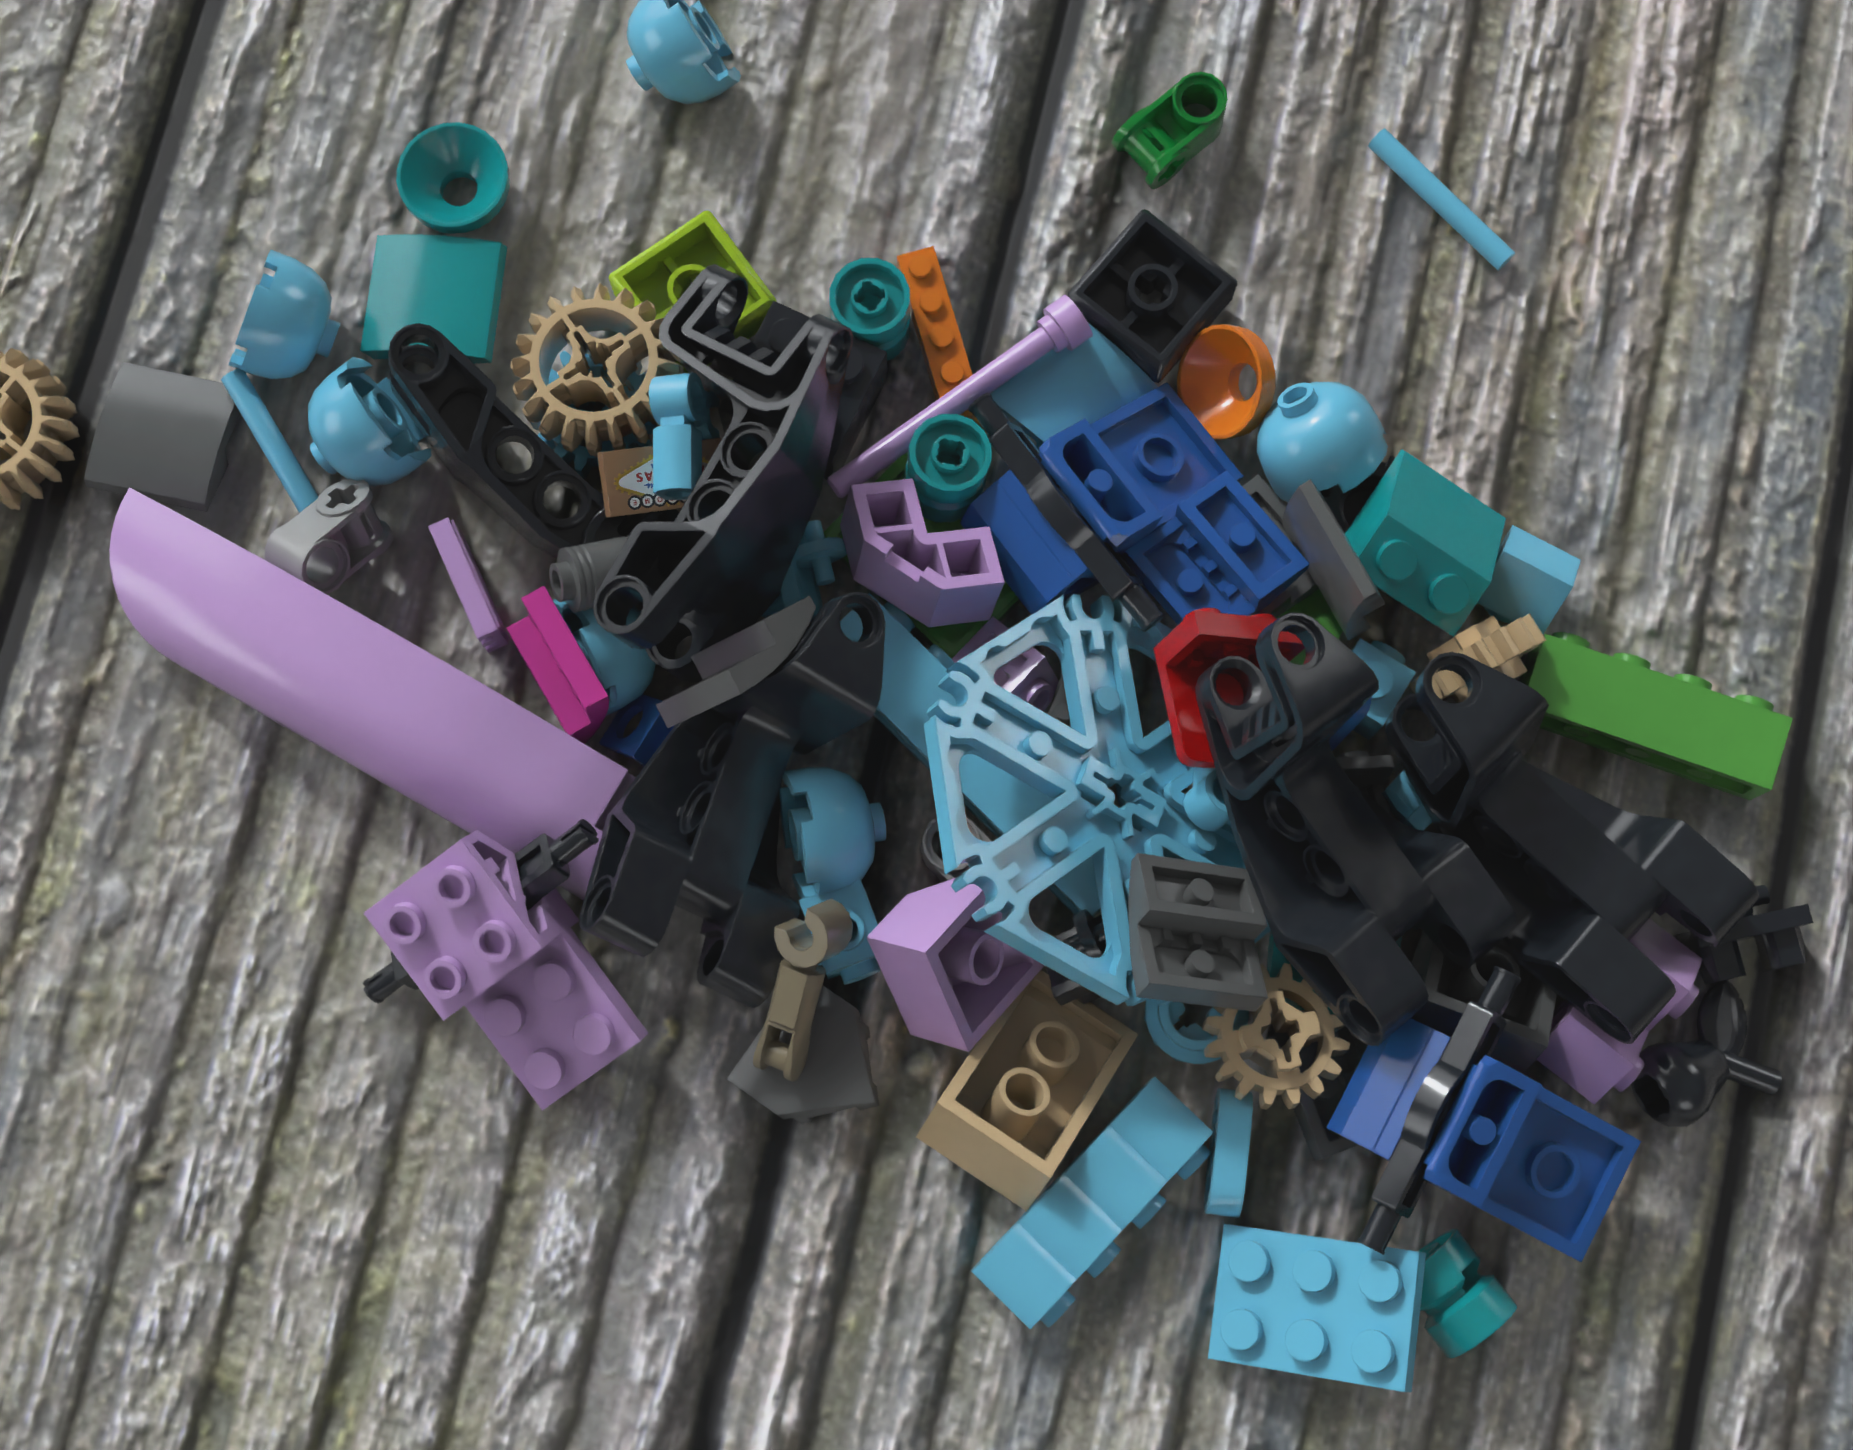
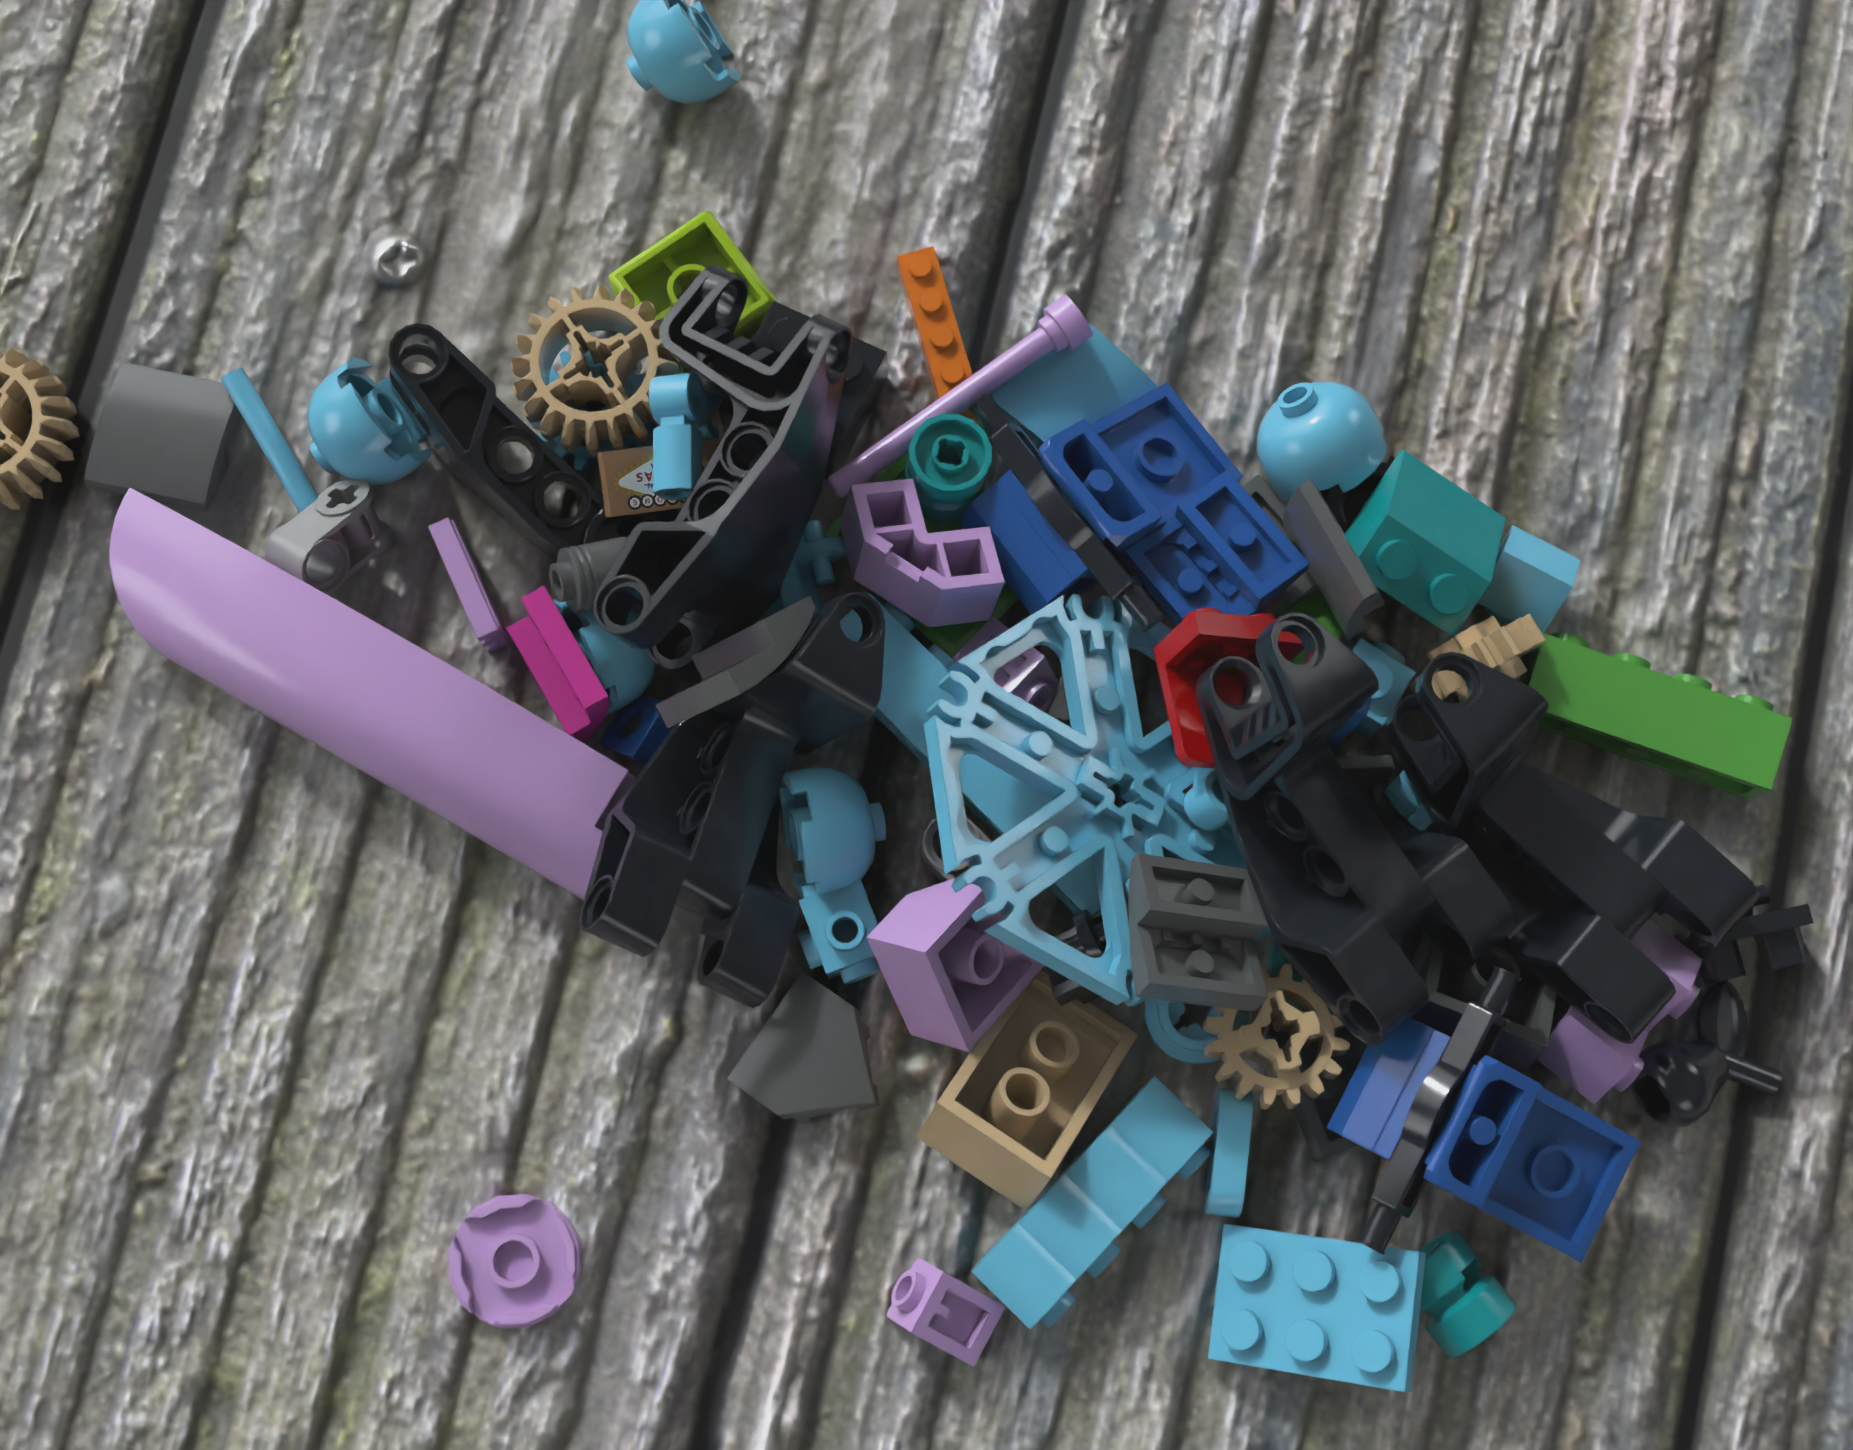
medium azure cylinder [228,250,341,379] -> none
teal slope [360,234,508,364] -> none
lavender piece [363,819,649,1110] -> none
teal piece [396,122,510,234] -> none
dark tan piece [753,898,853,1082] -> none
teal wheel [829,258,910,361] -> none
black brick [1068,209,1237,383] -> none
green piece [1111,72,1228,189] -> none
orange piece [1177,324,1276,439] -> none
medium azure bar [1368,128,1515,271] -> none
none -> lavender tile [448,1194,582,1329]
none -> lavender bracket [887,1258,1006,1367]

